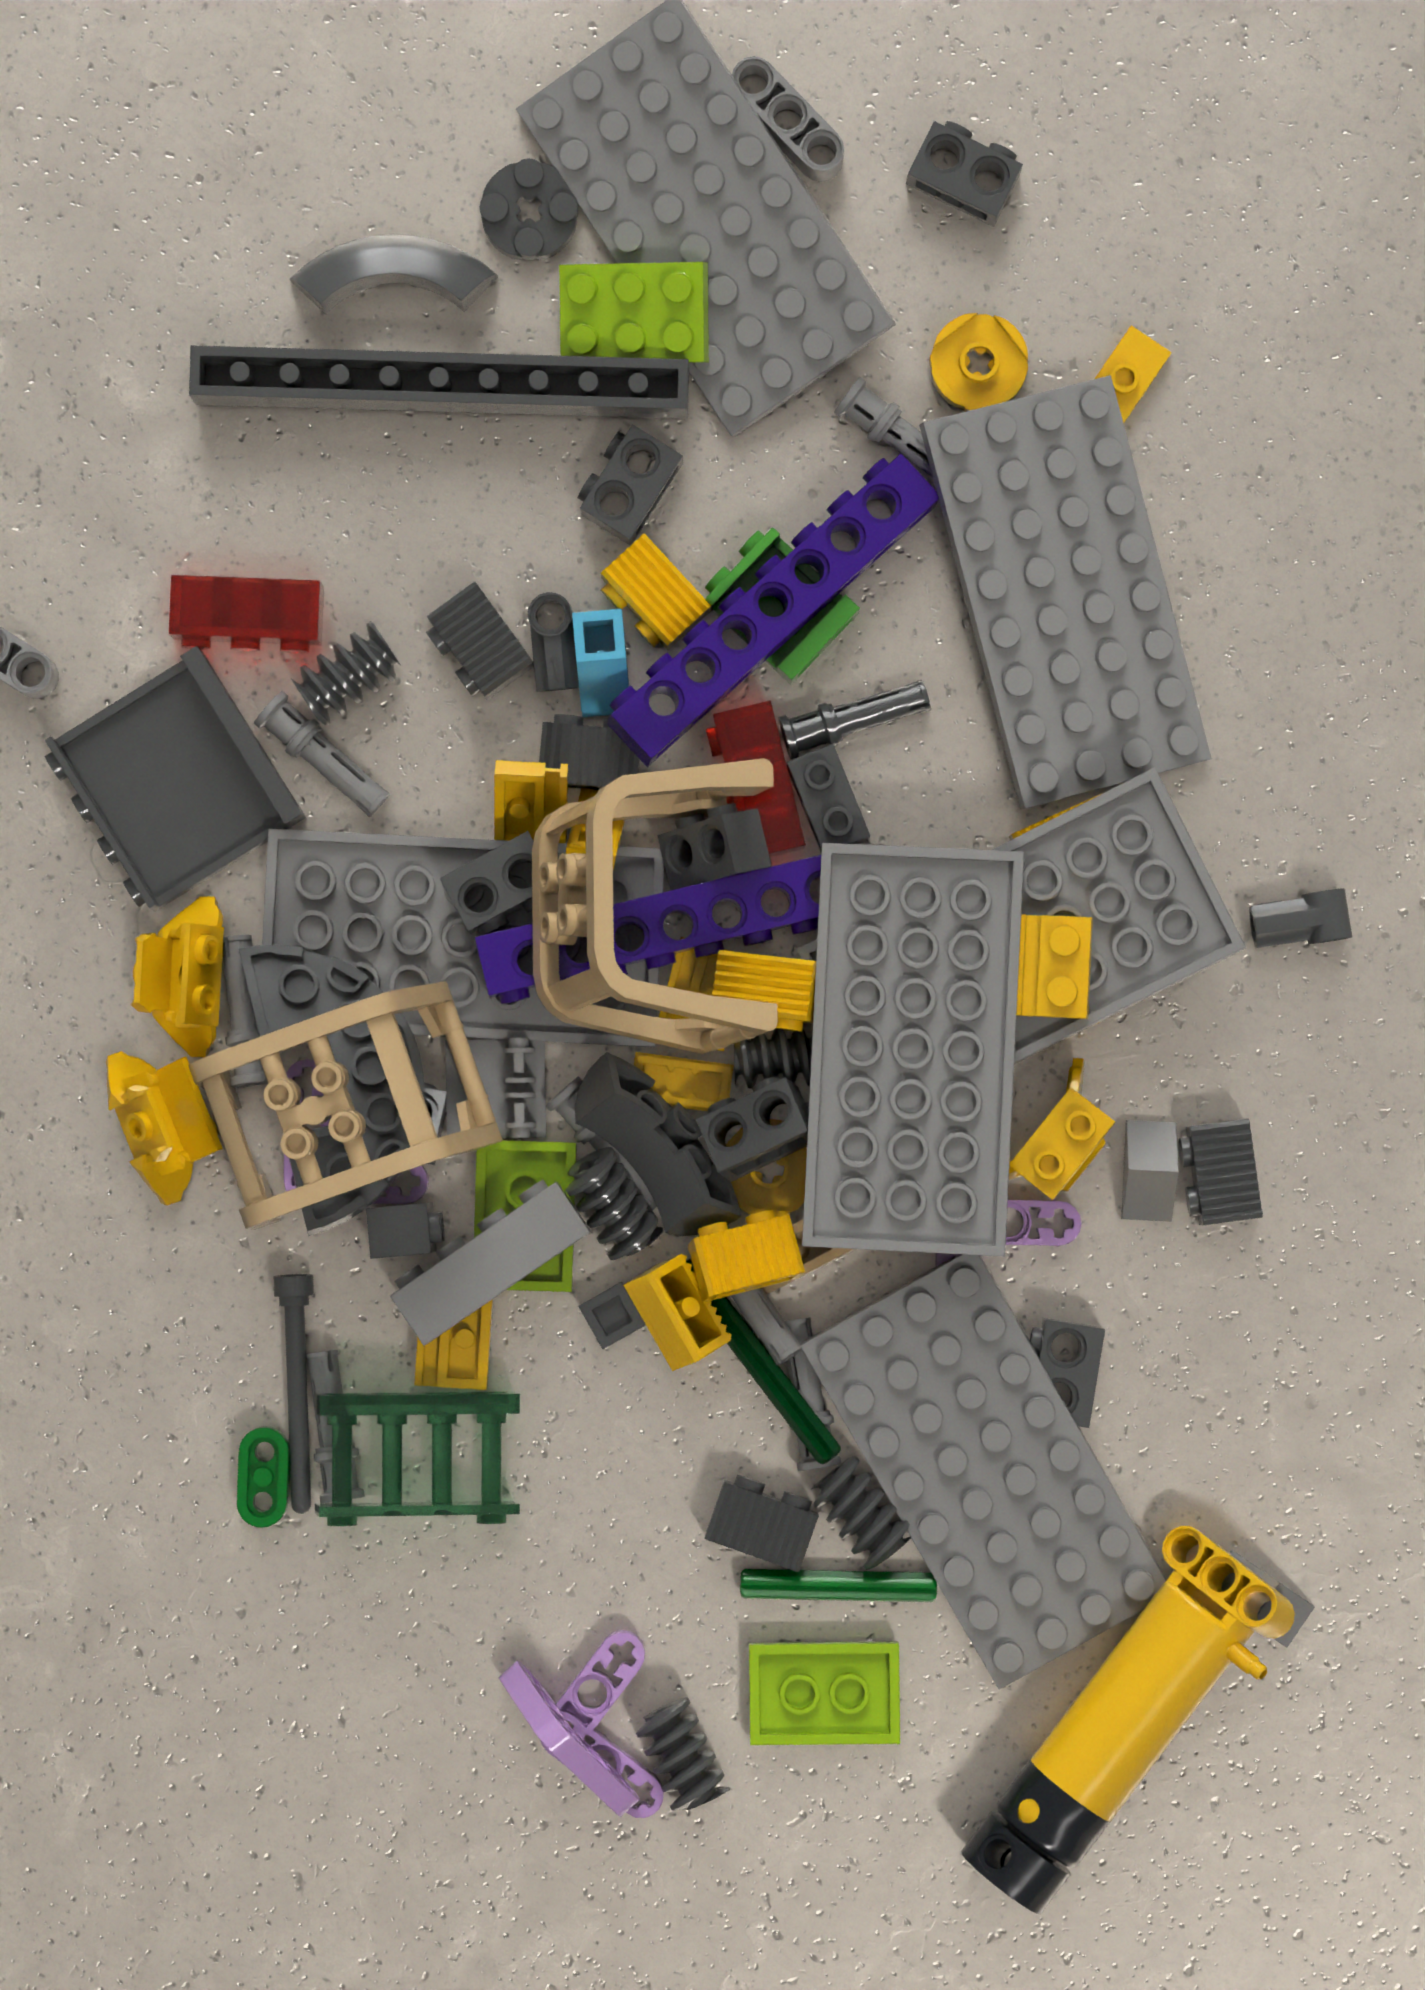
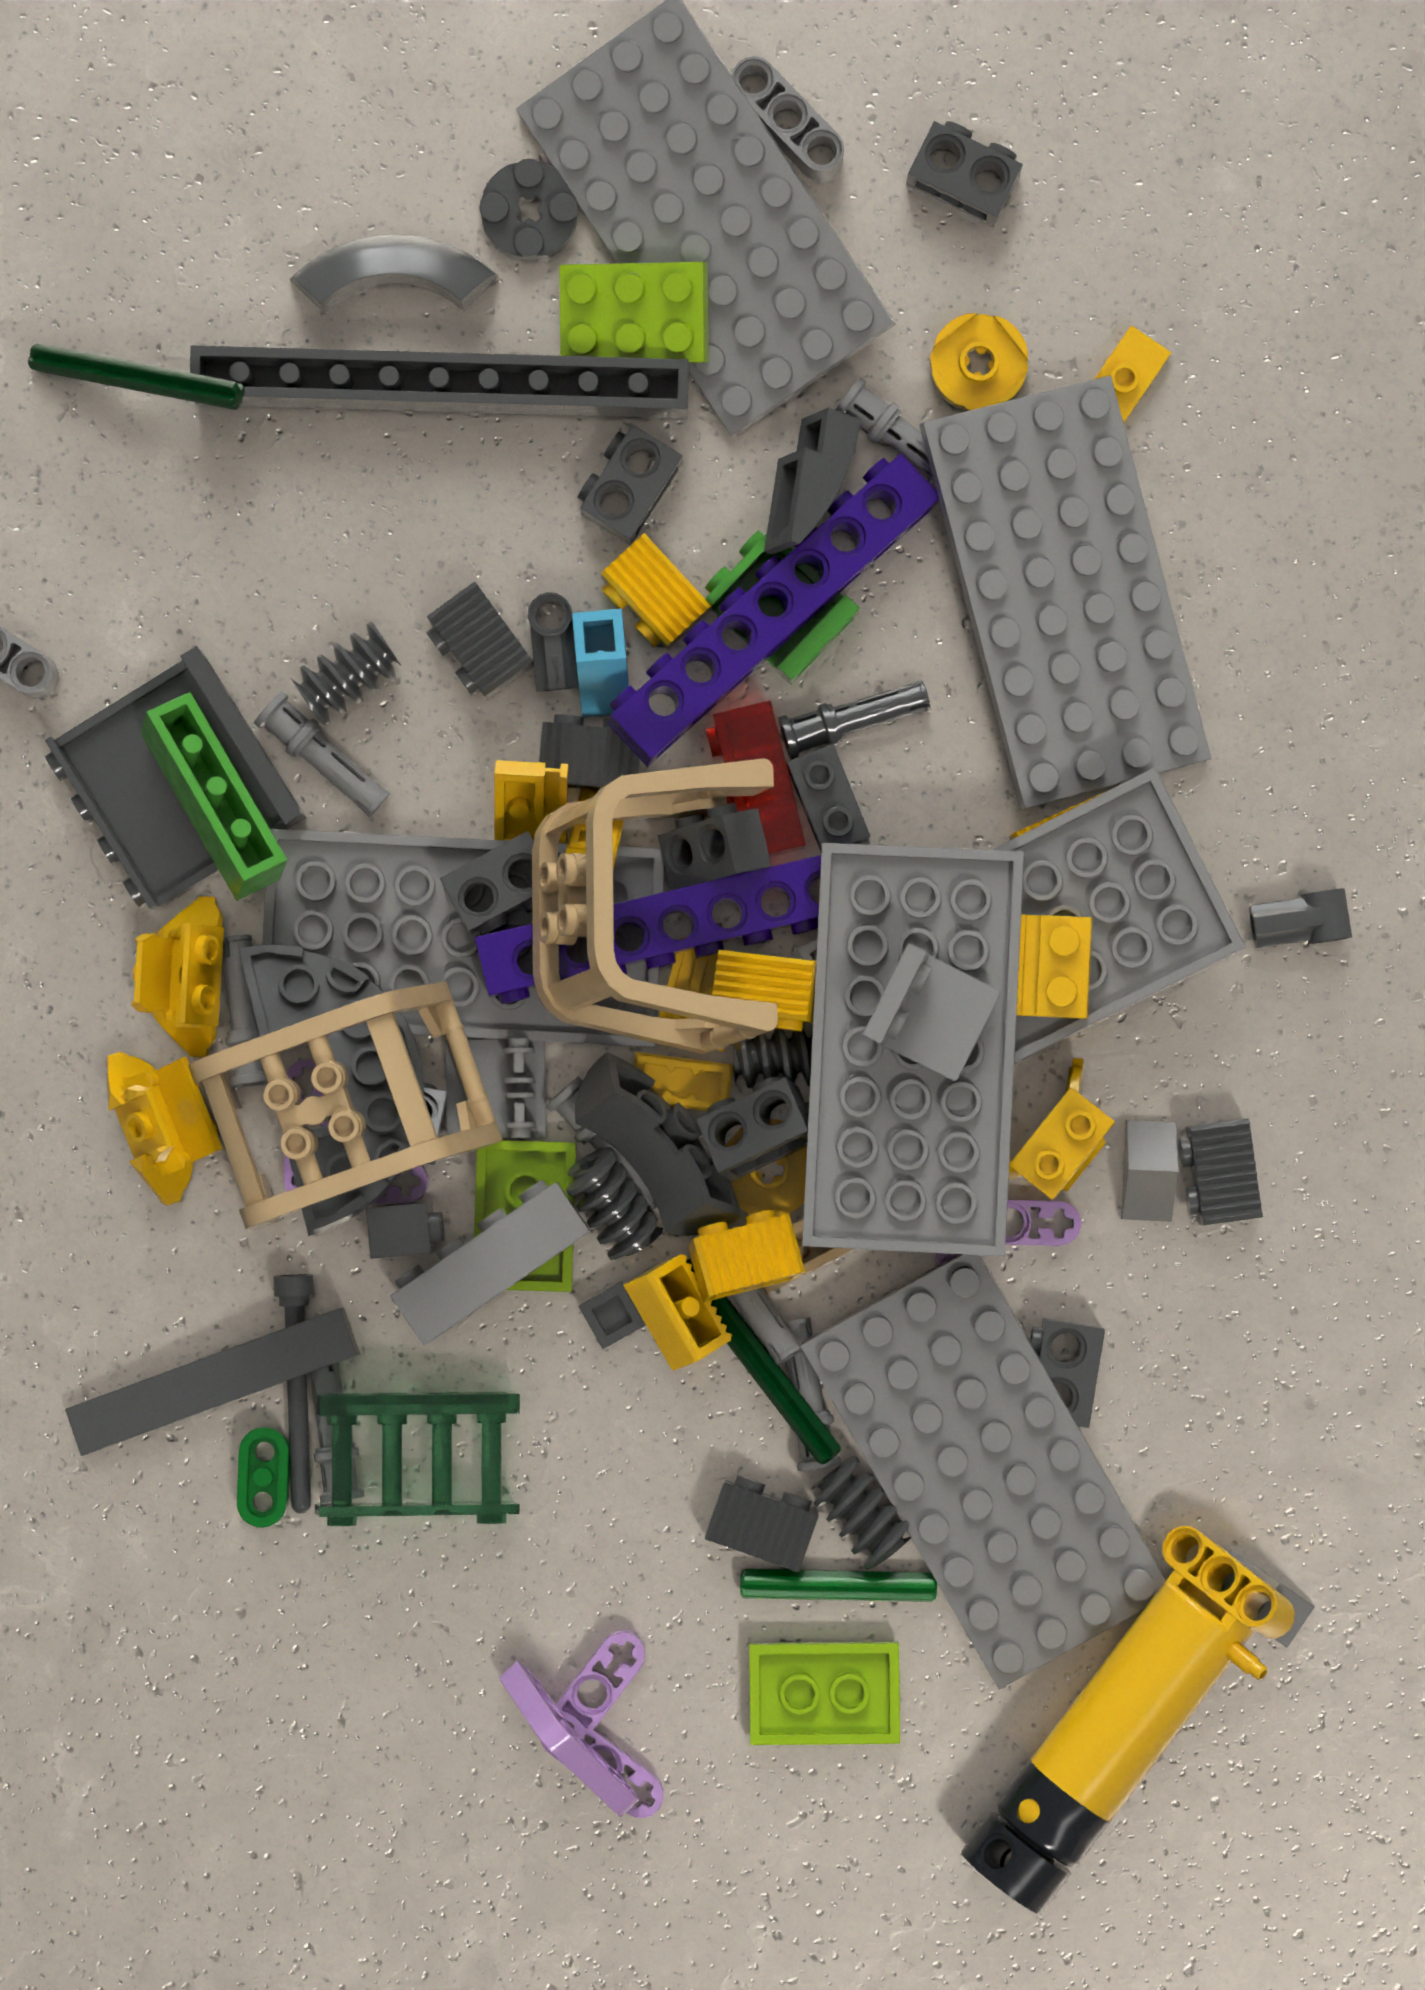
clear red brick [169,575,324,653] -> none
yellow plate [414,1299,493,1390] -> none
dark grey piece [636,1697,731,1811] -> none
none -> dark green axle [28,343,245,410]
none -> dark grey tile [65,1307,361,1456]
none -> bright green brick [140,692,287,901]
none -> dark grey slope [764,407,861,554]
none -> light grey bracket [862,943,1000,1081]

